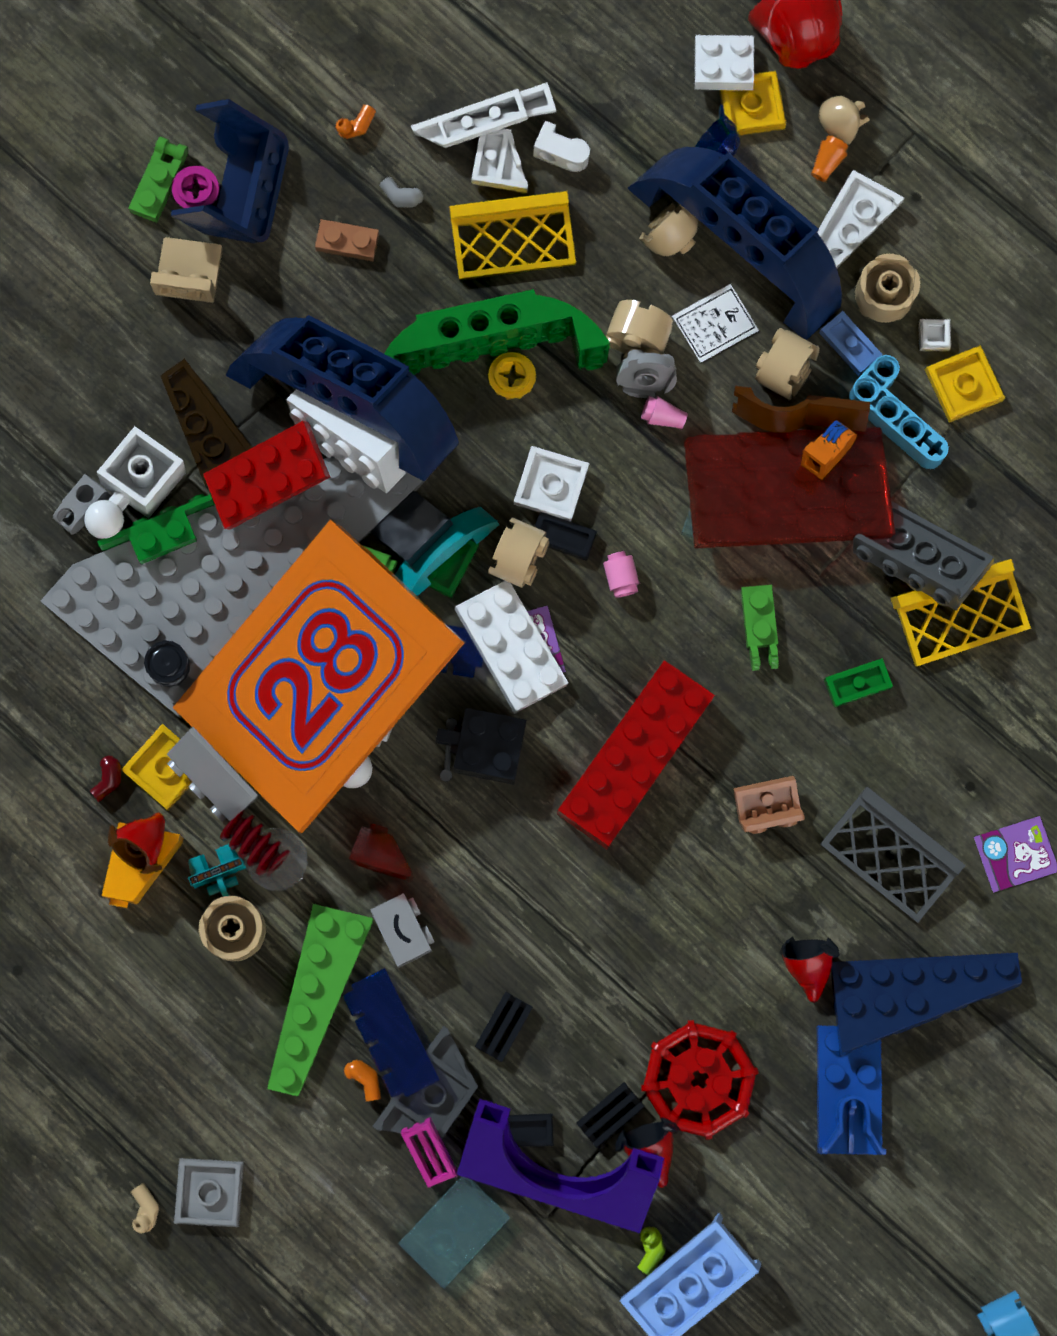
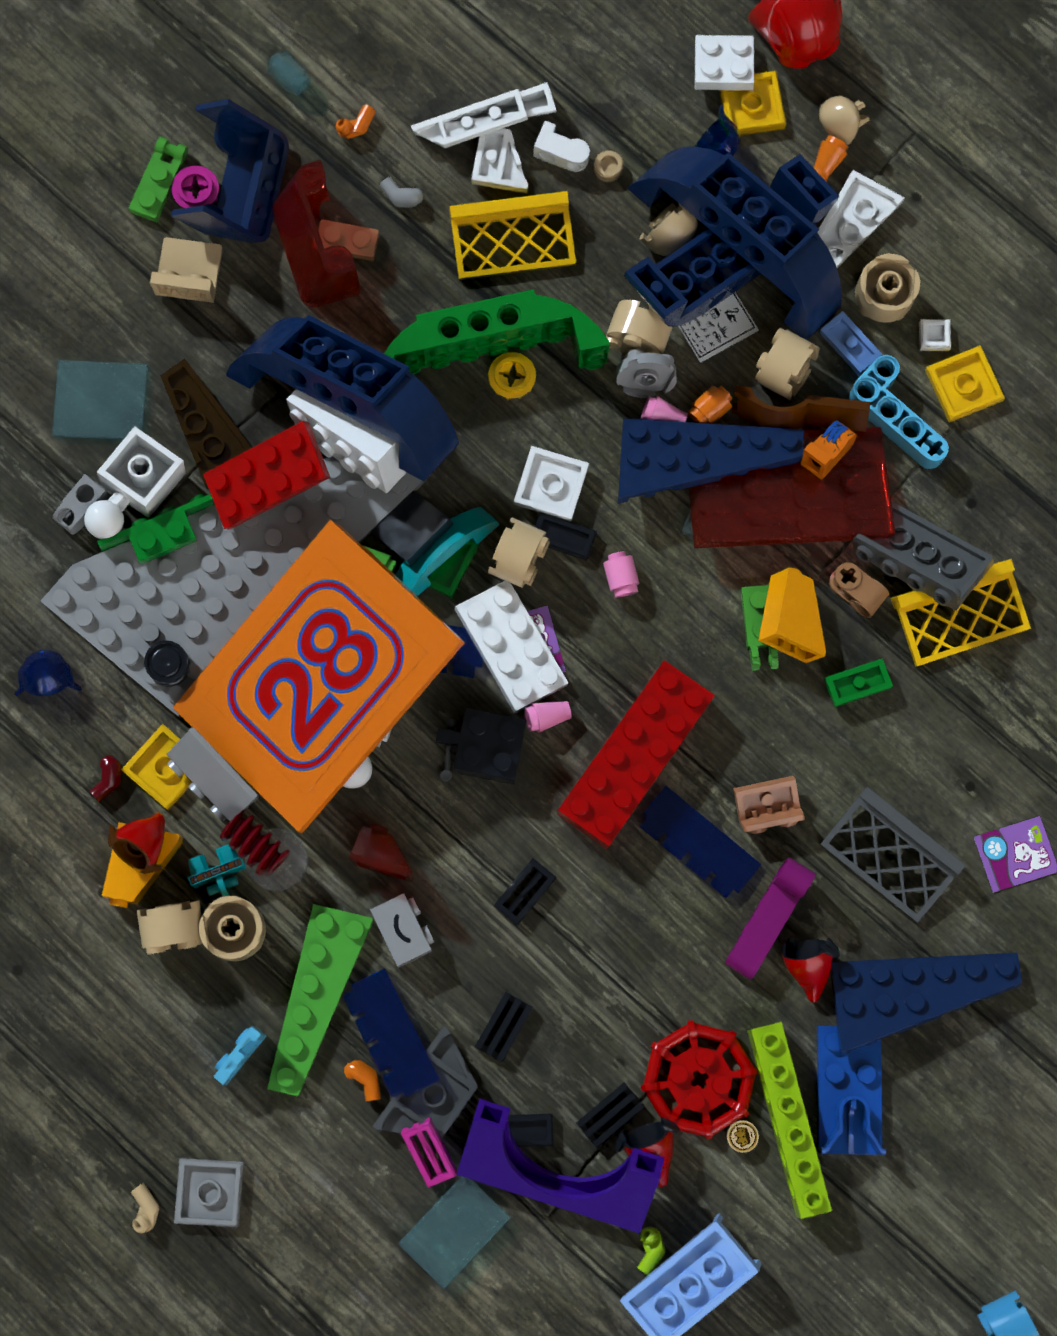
none -> clear blue hair [14,649,82,696]
none -> clear light blue piece [52,360,149,440]
none -> tan brick [137,900,202,954]
none -> medium azure wing [214,1026,267,1085]
none -> clear light blue brick [268,51,311,96]
none -> clear red windscreen [272,160,361,307]
none -> black tile [493,858,557,926]
none -> bright pink cone [524,701,572,733]
none -> tan tile [594,151,624,182]
none -> dark blue wing [618,419,804,504]
none -> dark blue slope [624,154,840,327]
none -> clear blue windscreen [640,786,762,898]
none -> orange brick [688,385,733,424]
none -> magenta beam [724,857,816,980]
none -> tile [726,1120,759,1153]
none -> lime brick [747,1022,832,1219]
none -> light orange slope [758,568,826,663]
none -> medium nougat piece [829,562,889,618]

